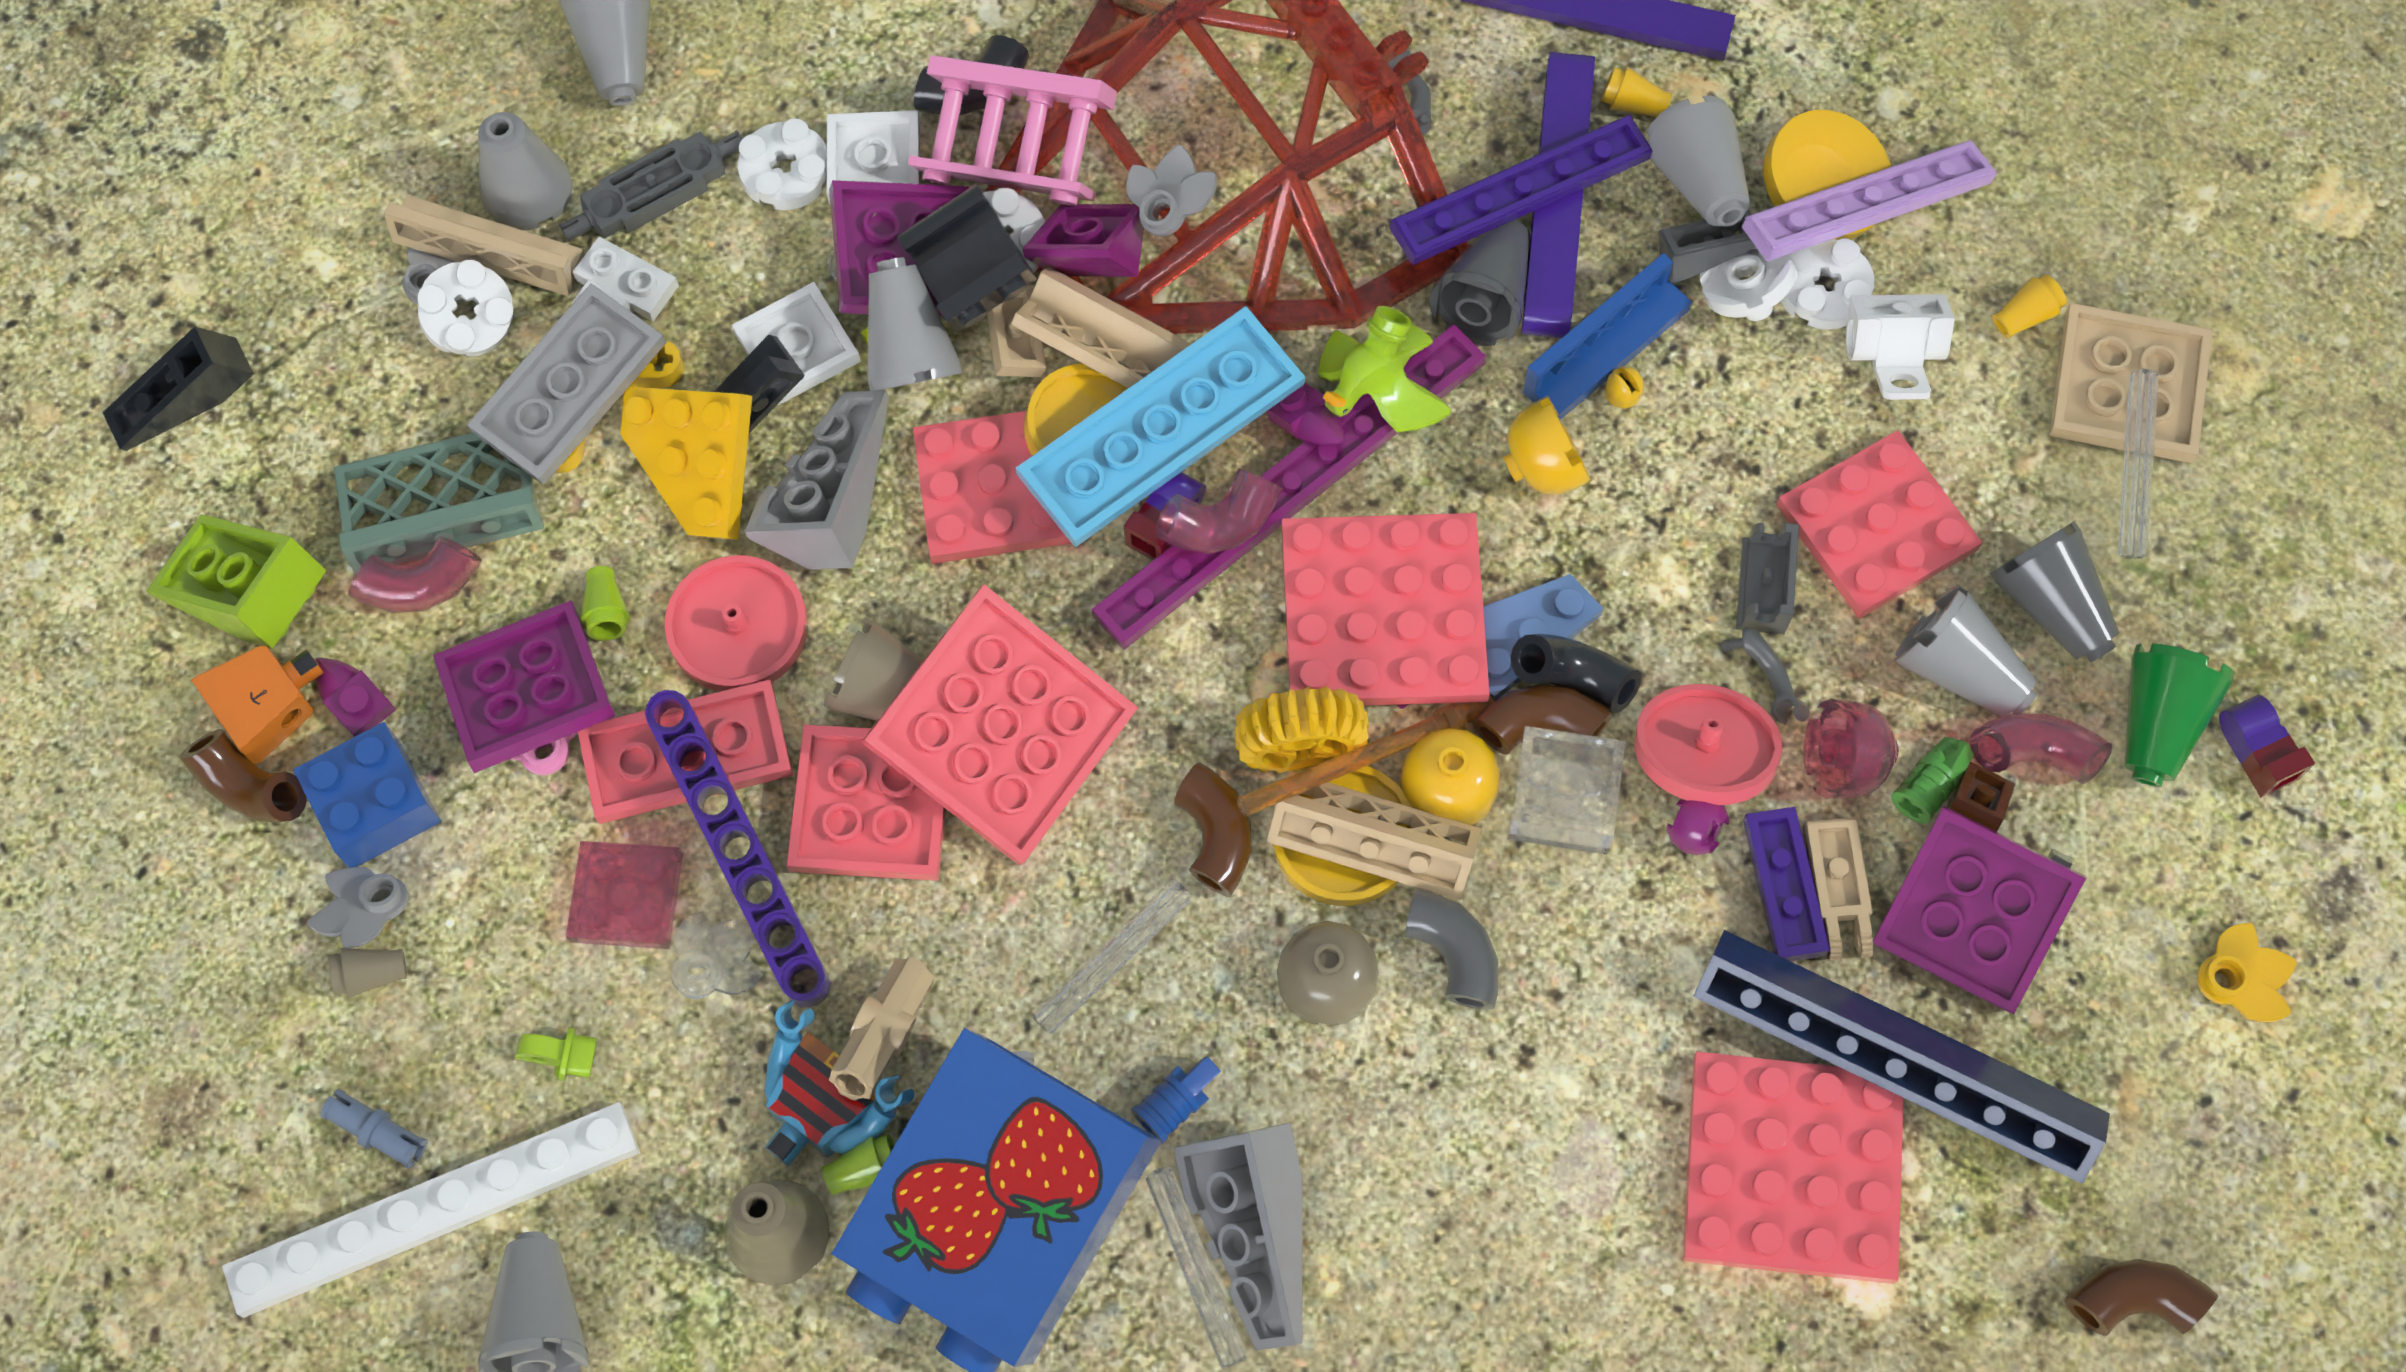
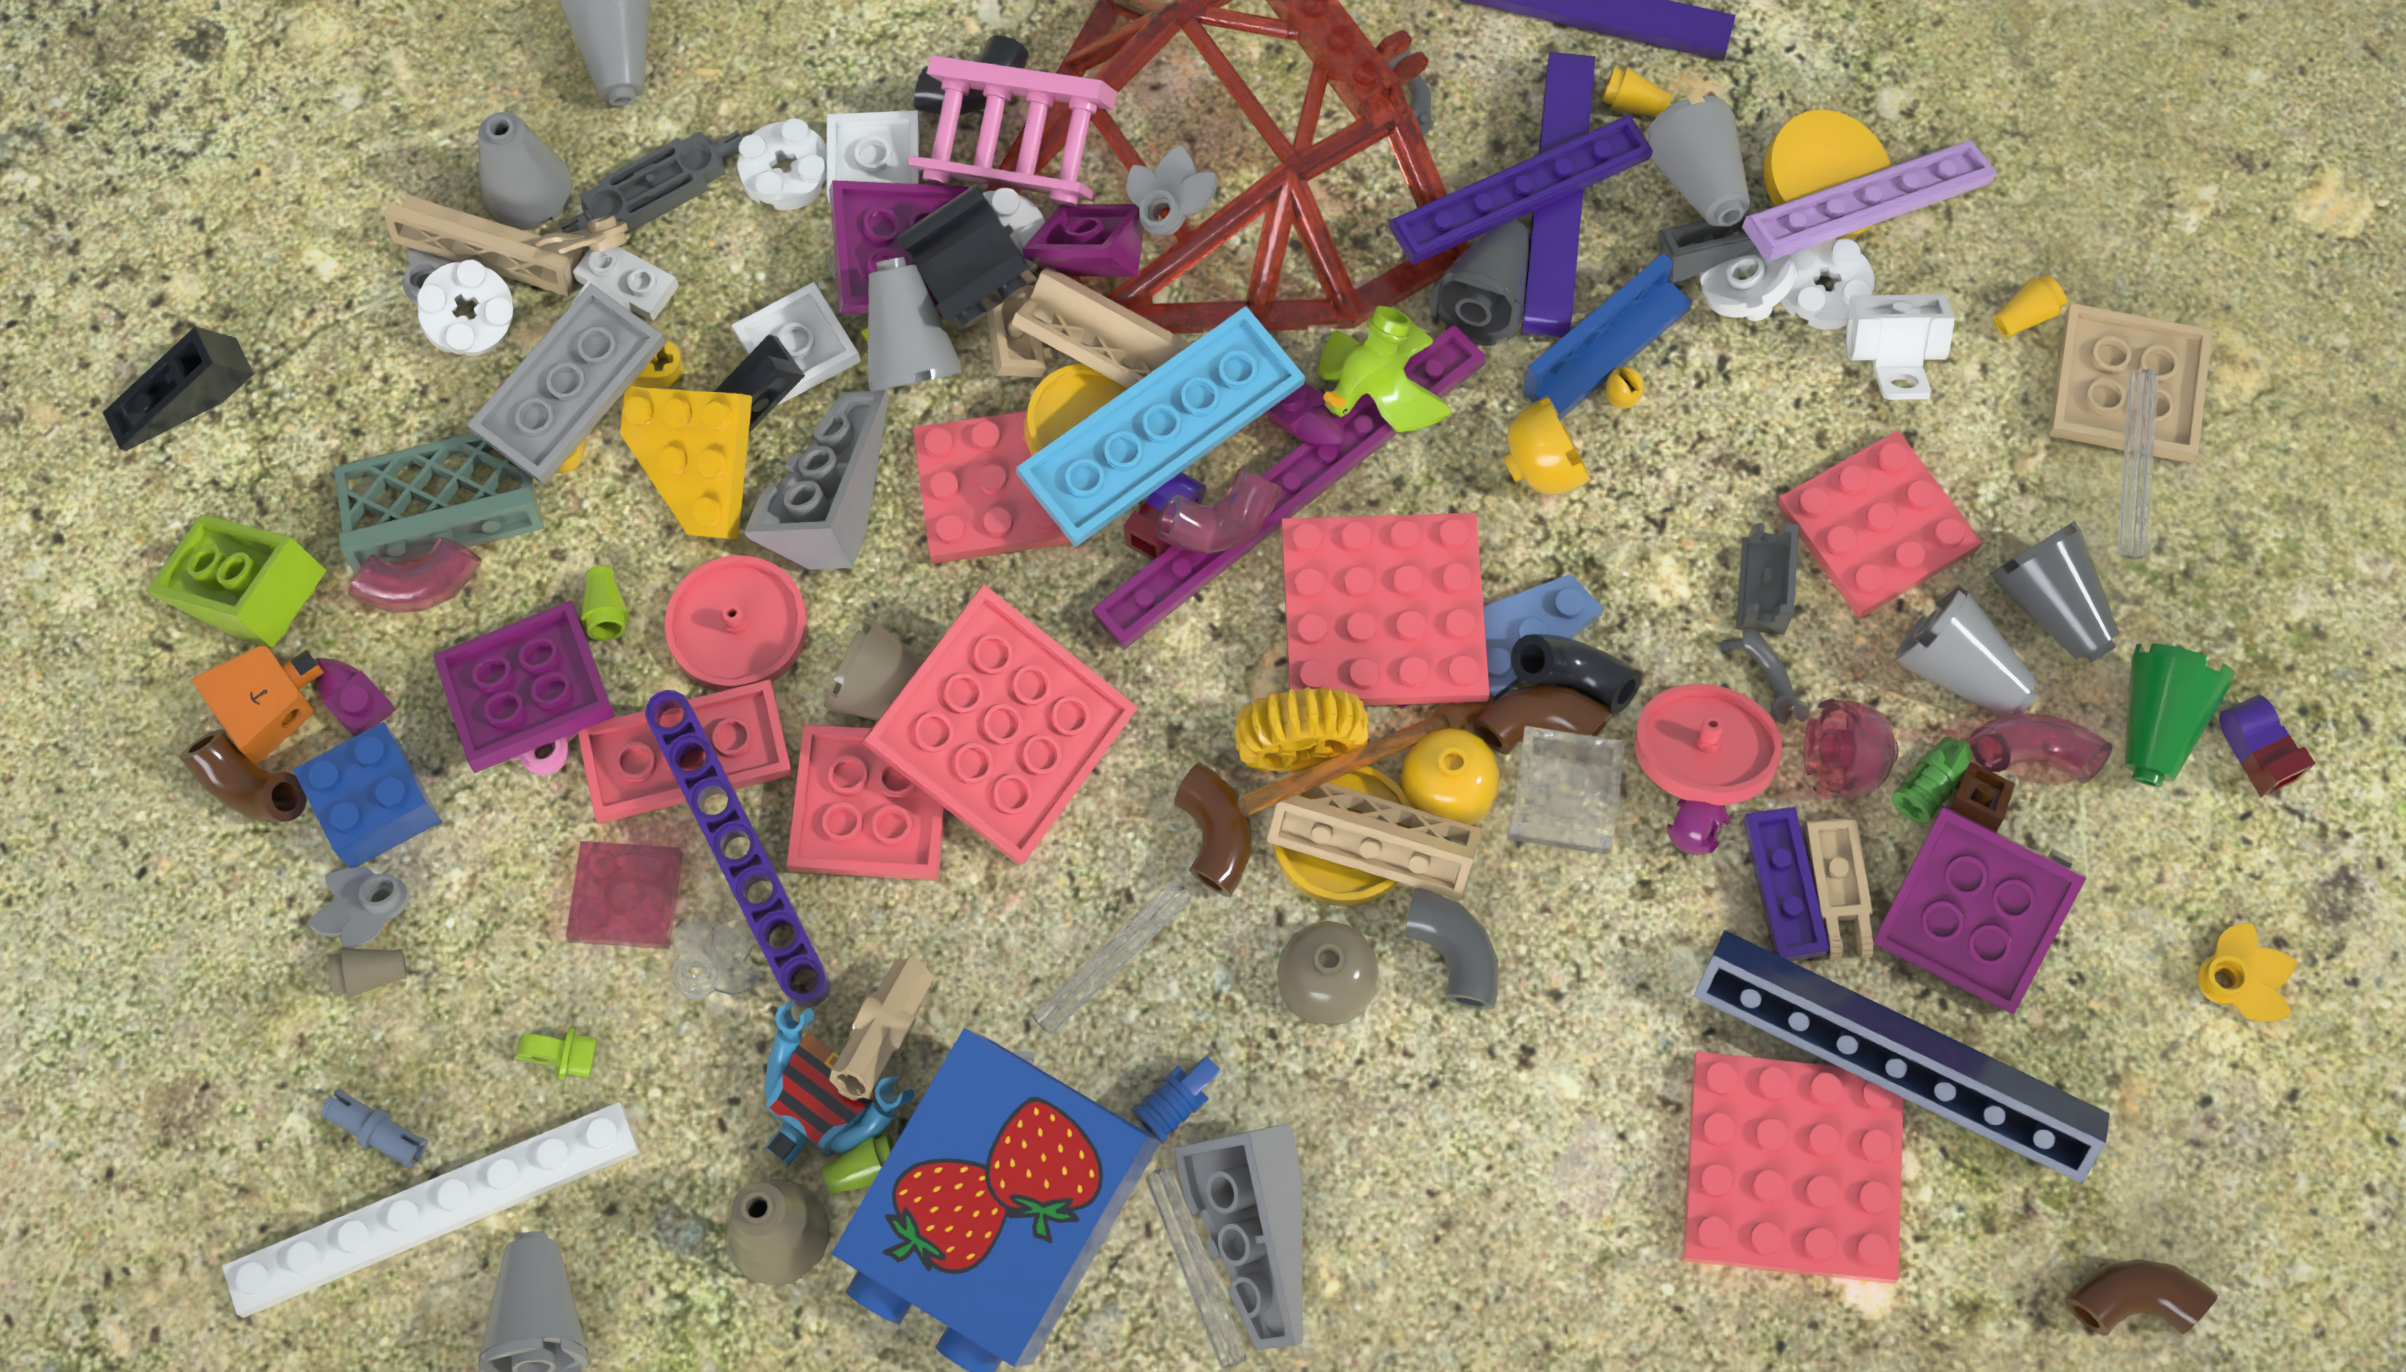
none -> tan plate [534,215,628,255]

